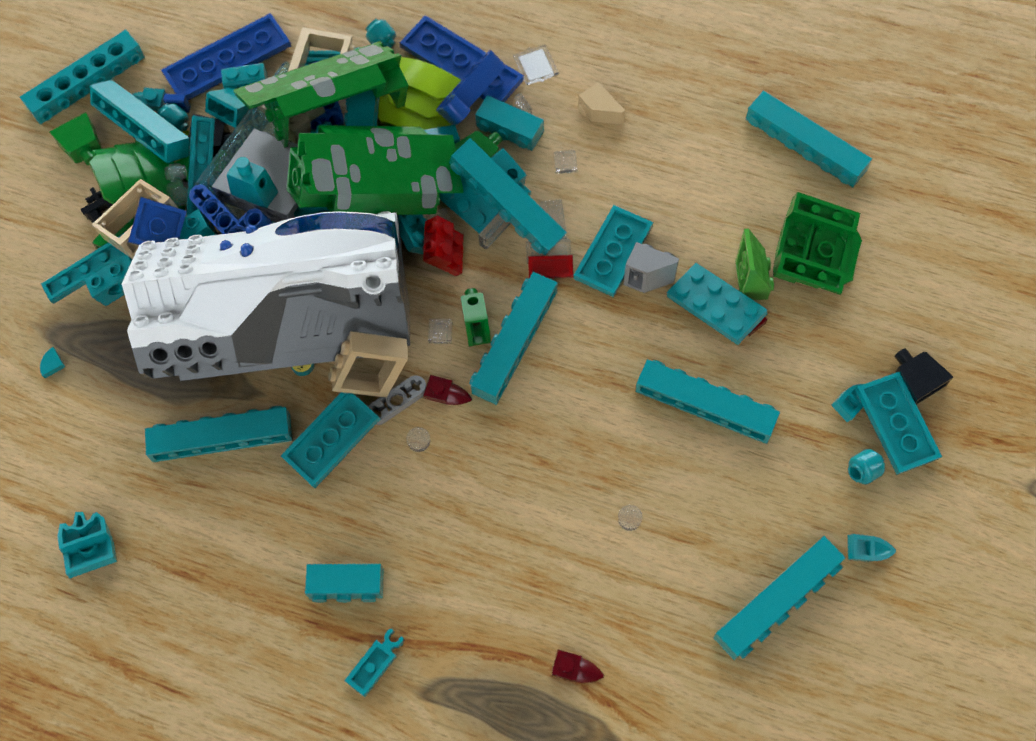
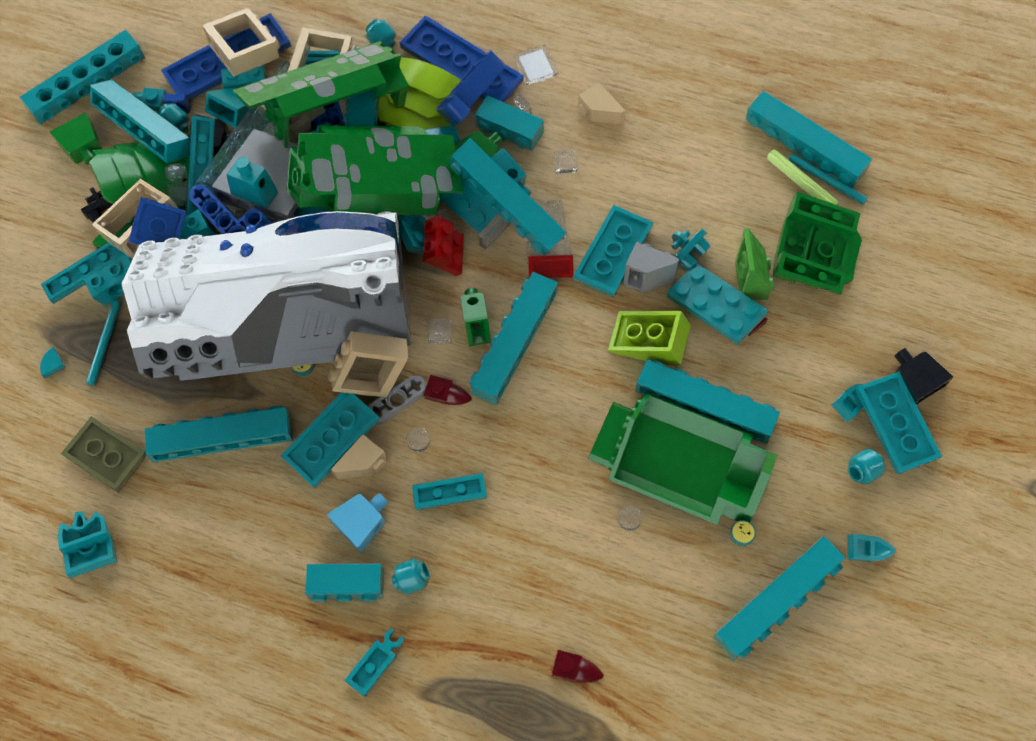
none -> olive plate [61,416,147,493]
none -> teal bar [86,300,121,386]
none -> tan window [202,8,280,77]
none -> medium azure torso [327,493,388,553]
none -> tan slope [331,435,387,480]
none -> teal head [392,558,430,595]
none -> teal plate [412,473,487,511]
none -> green panel [588,392,777,525]
none -> lime slope [608,311,691,365]
none -> teal hips [671,229,711,270]
none -> light yellow tile [730,520,756,546]
none -> yellowish green axle [767,149,838,205]
none -> teal bar [788,153,868,205]

